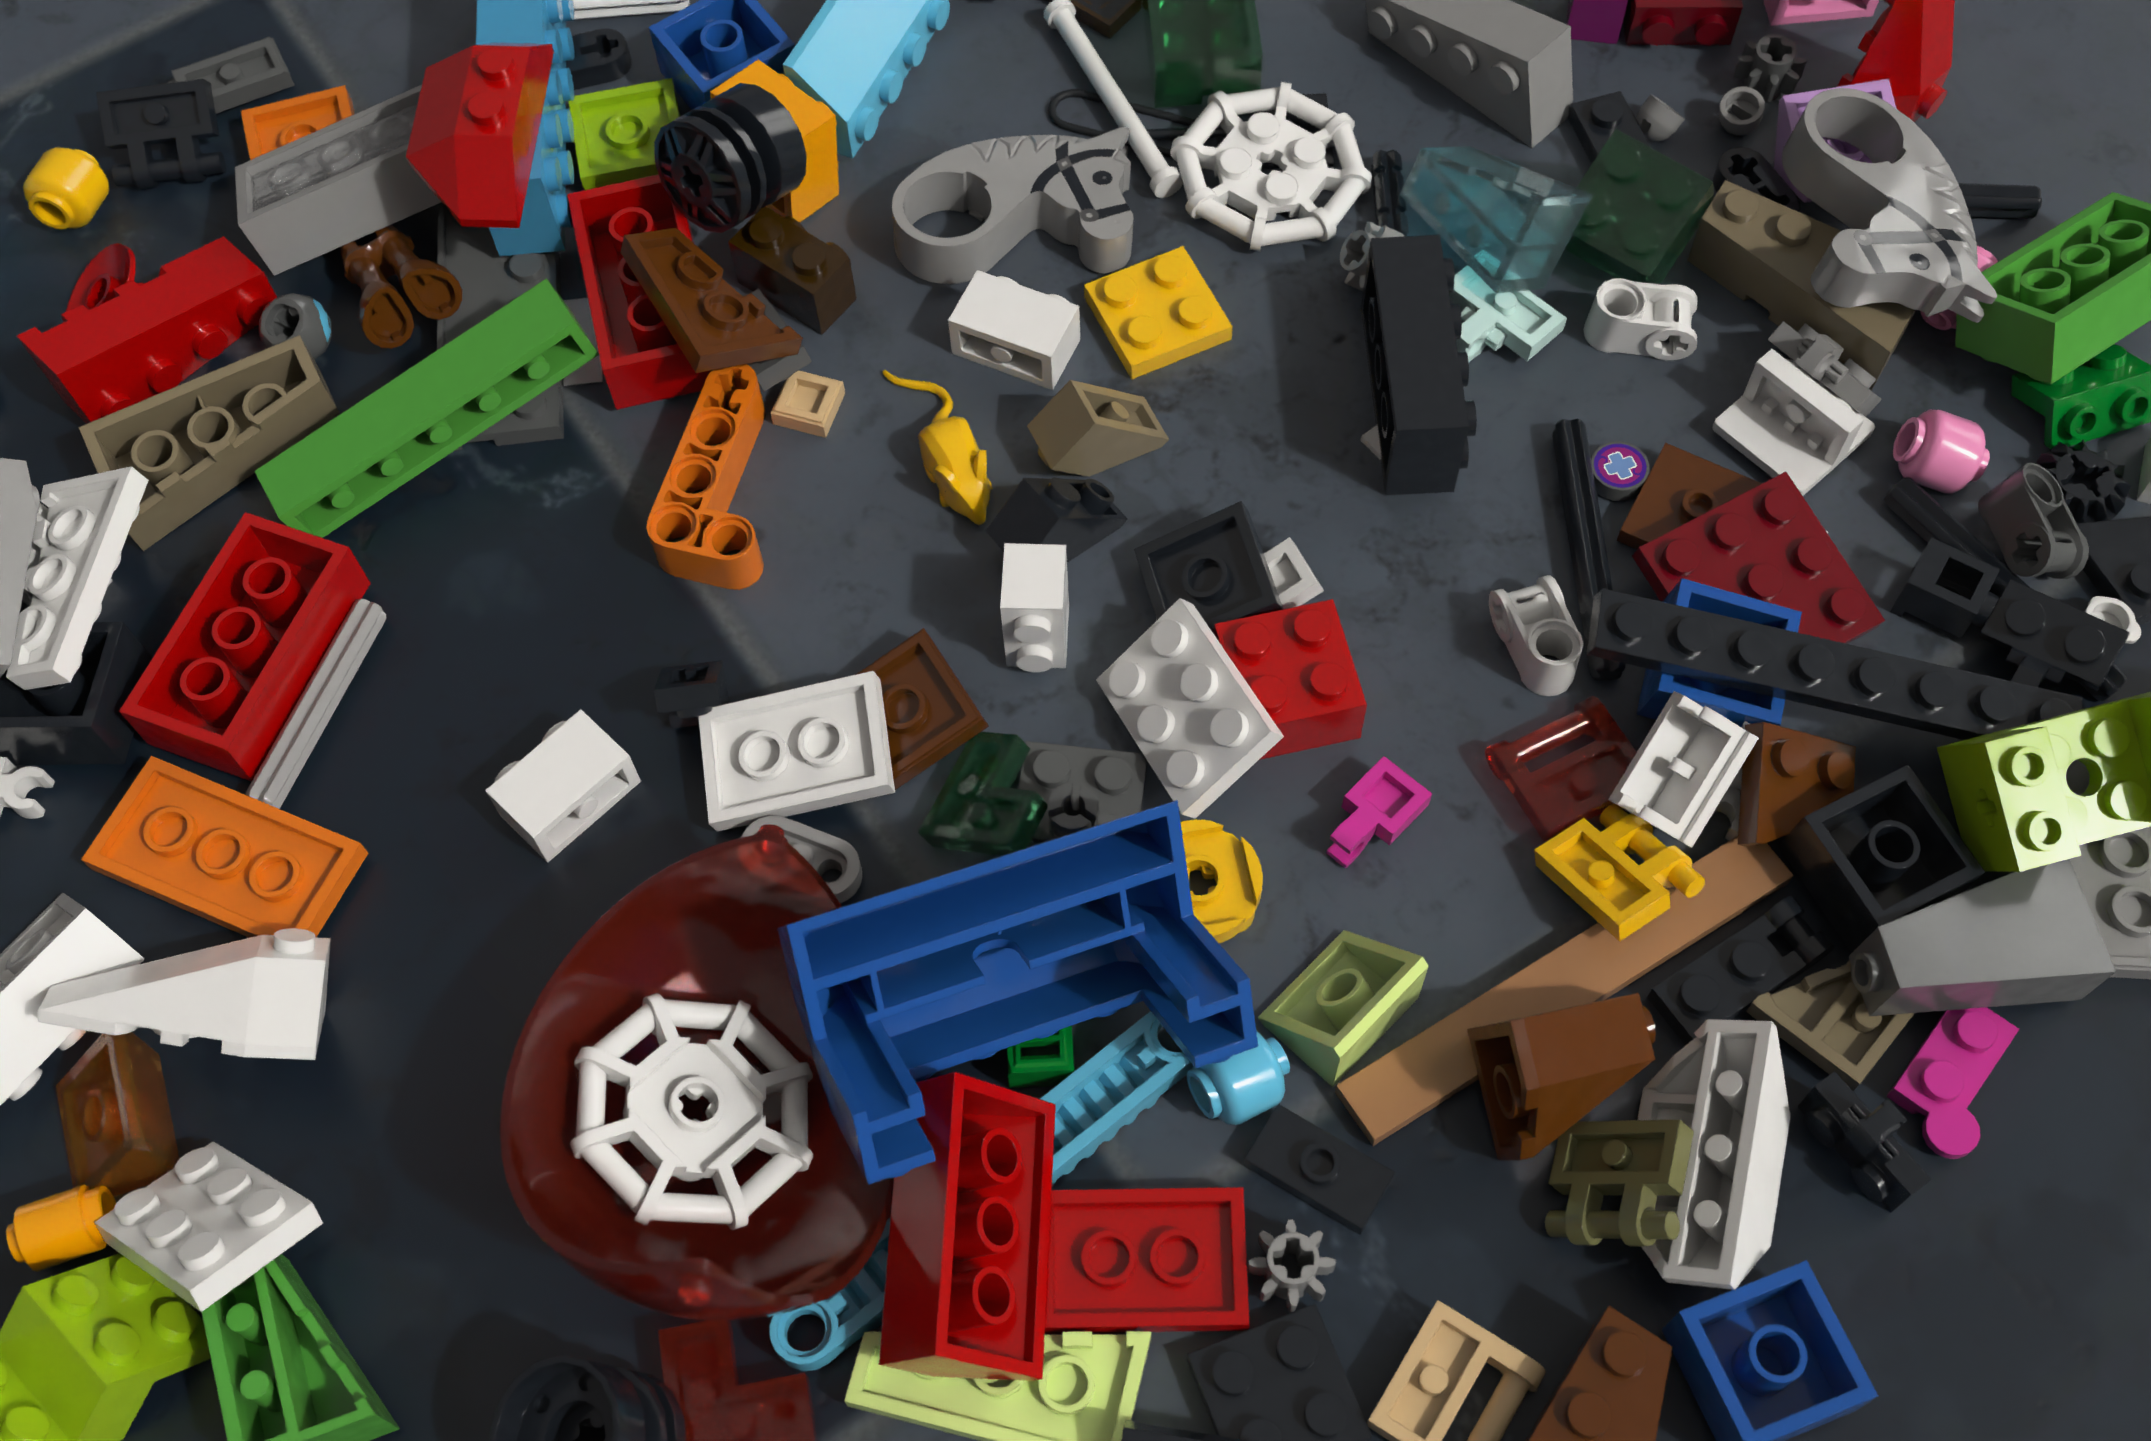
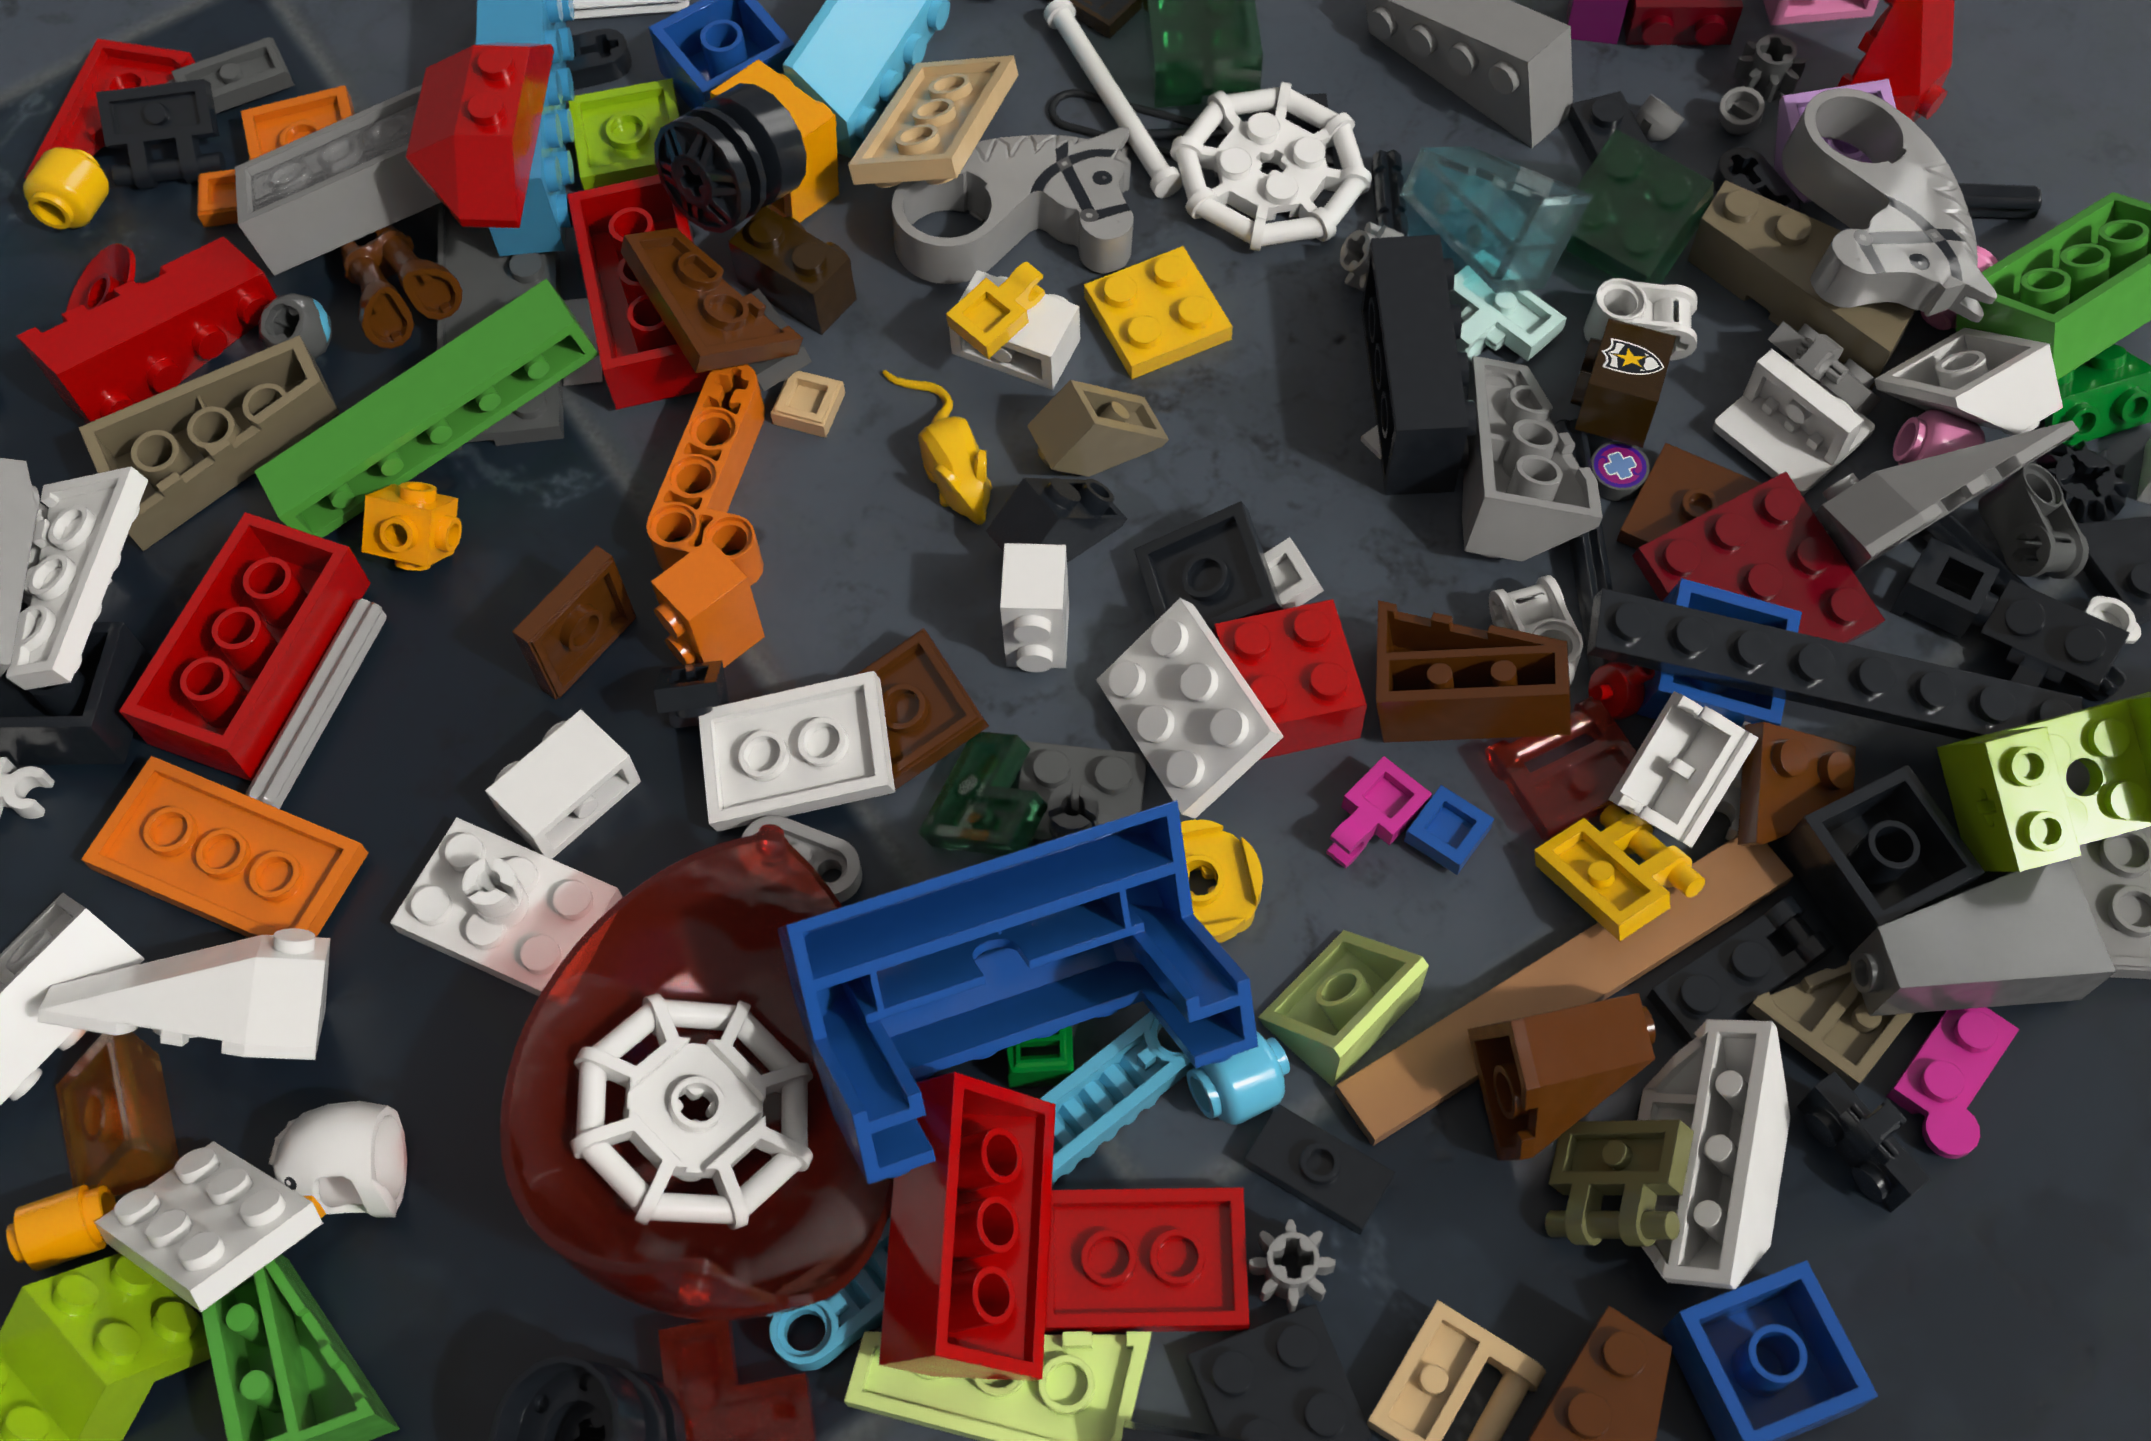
none -> red wing [24,38,195,180]
none -> orange tile [198,169,238,228]
none -> white piece [268,1101,407,1218]
none -> light orange brick [362,482,462,571]
none -> white plate [390,817,623,1005]
none -> reddish brown plate [512,545,636,700]
none -> orange brick [651,538,765,668]
none -> tan plate [848,55,1018,188]
none -> yellow plate [946,261,1045,359]
none -> reddish brown wedge [1376,600,1572,743]
none -> blue plate [1404,785,1494,875]
none -> light grey wedge [1462,356,1603,562]
none -> dark brown brick [1570,318,1676,448]
none -> red piece [1588,662,1655,720]
none -> light grey wedge [1815,420,2079,572]
none -> white slope [1874,328,2063,435]

